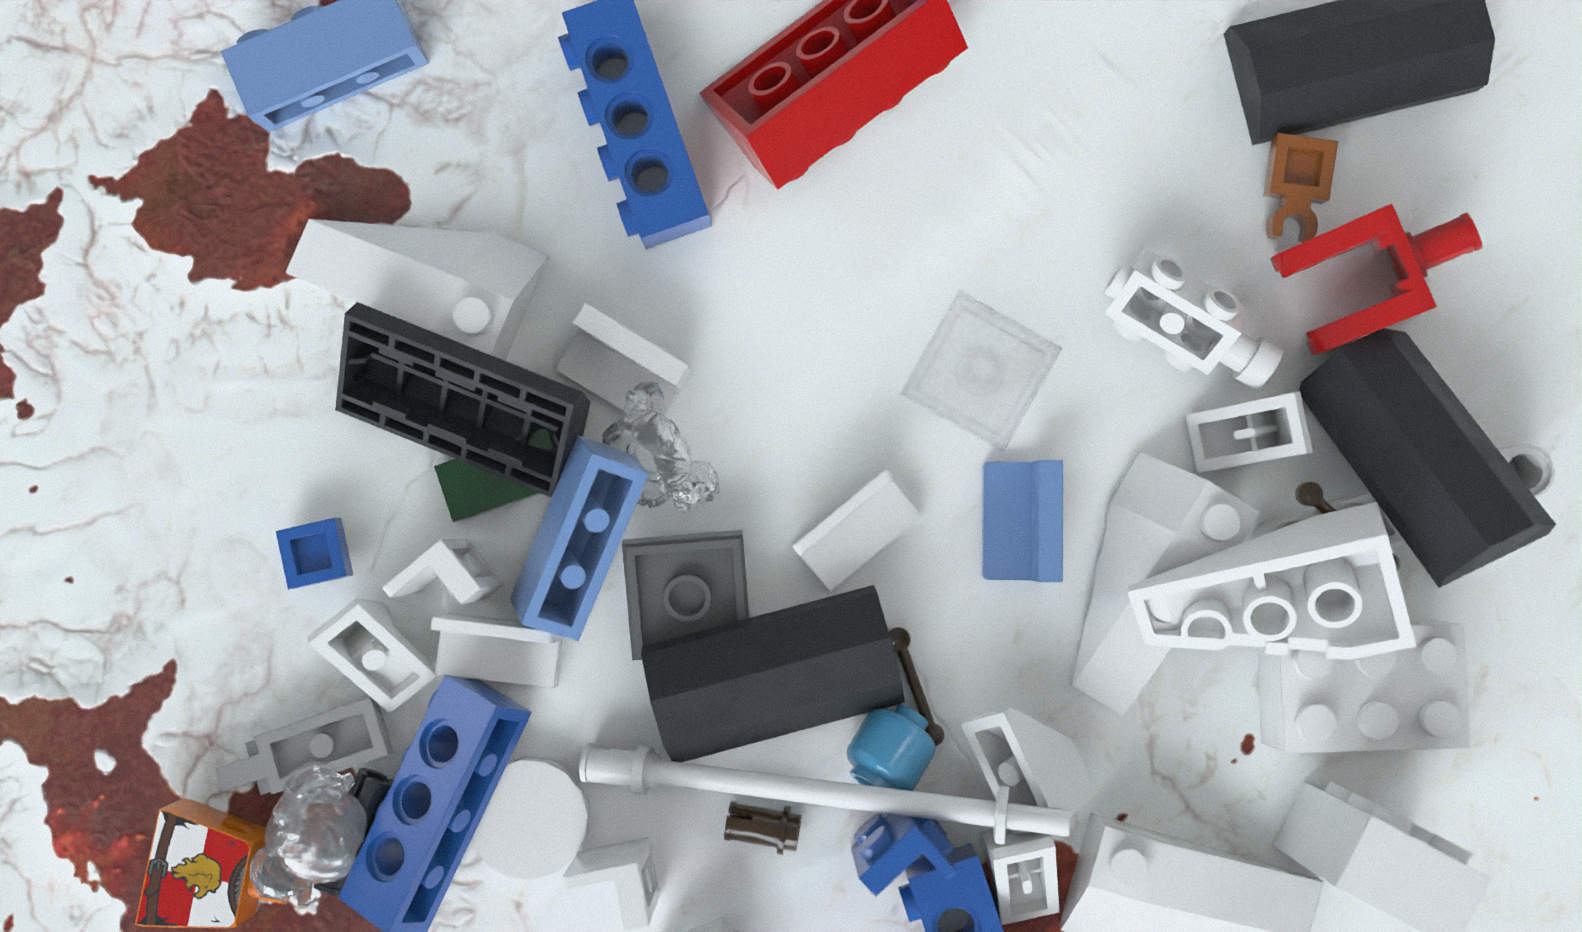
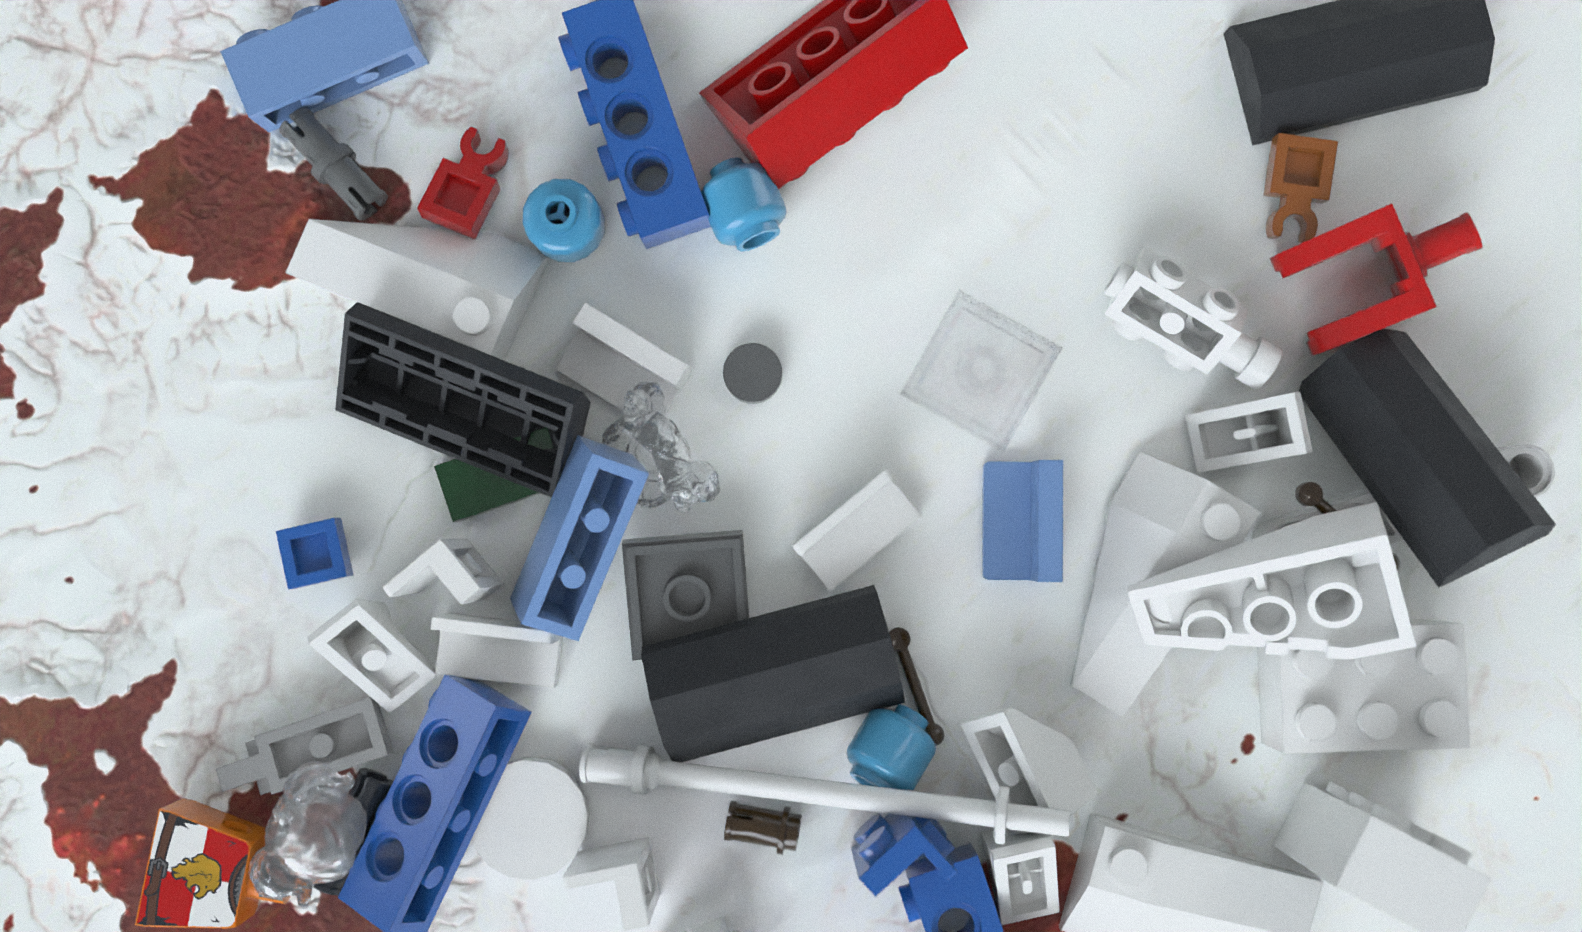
none -> dark grey pin [279,107,388,220]
none -> red plate [417,127,509,239]
none -> dark azure head [522,179,605,263]
none -> dark azure head [701,157,787,252]
none -> dark grey tile [723,343,782,404]

